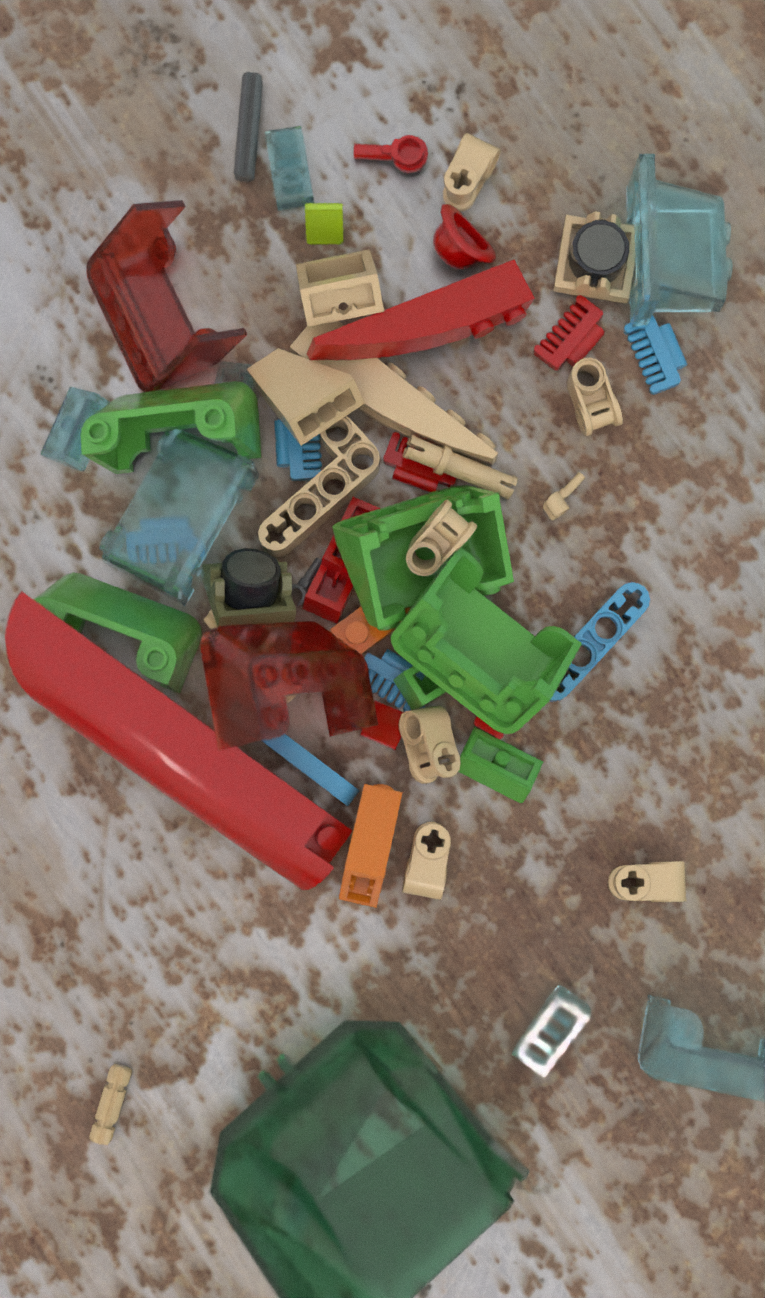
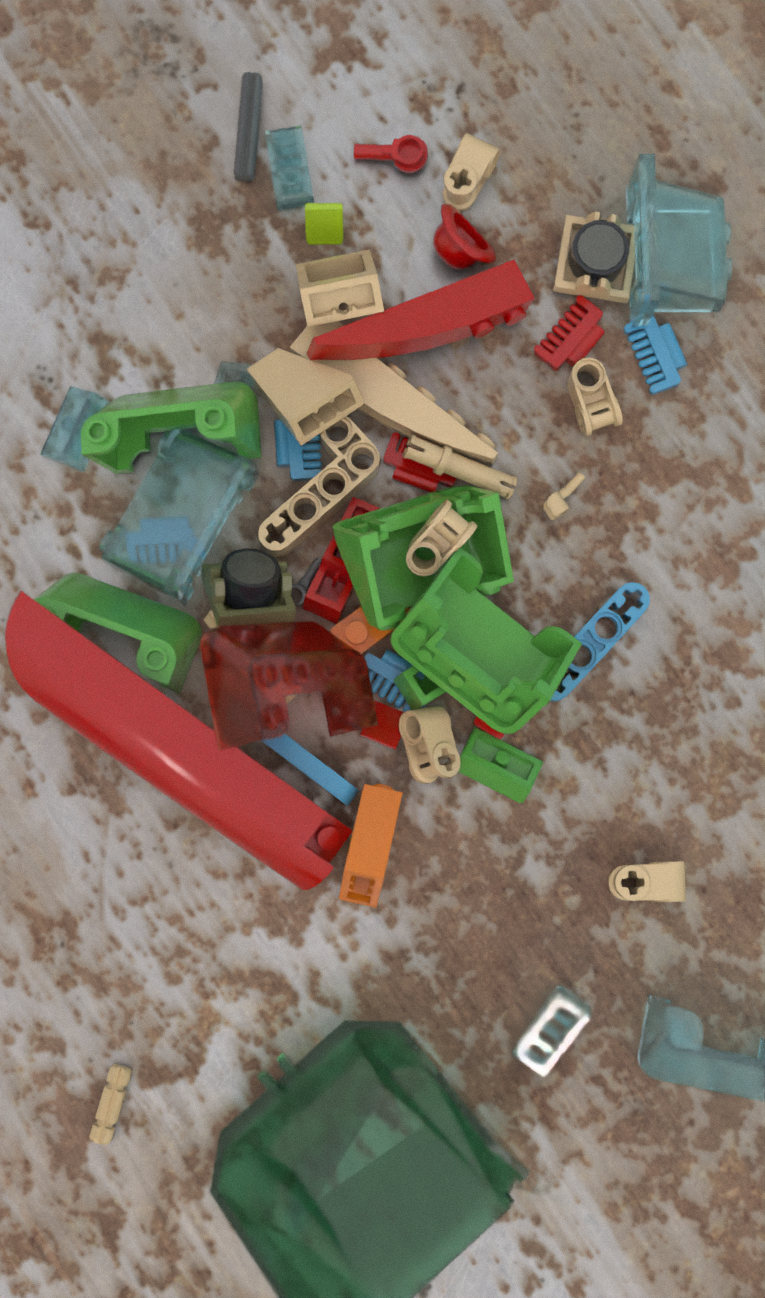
clear red windscreen [86,200,247,392] -> none
tan piece [402,822,451,900] -> none

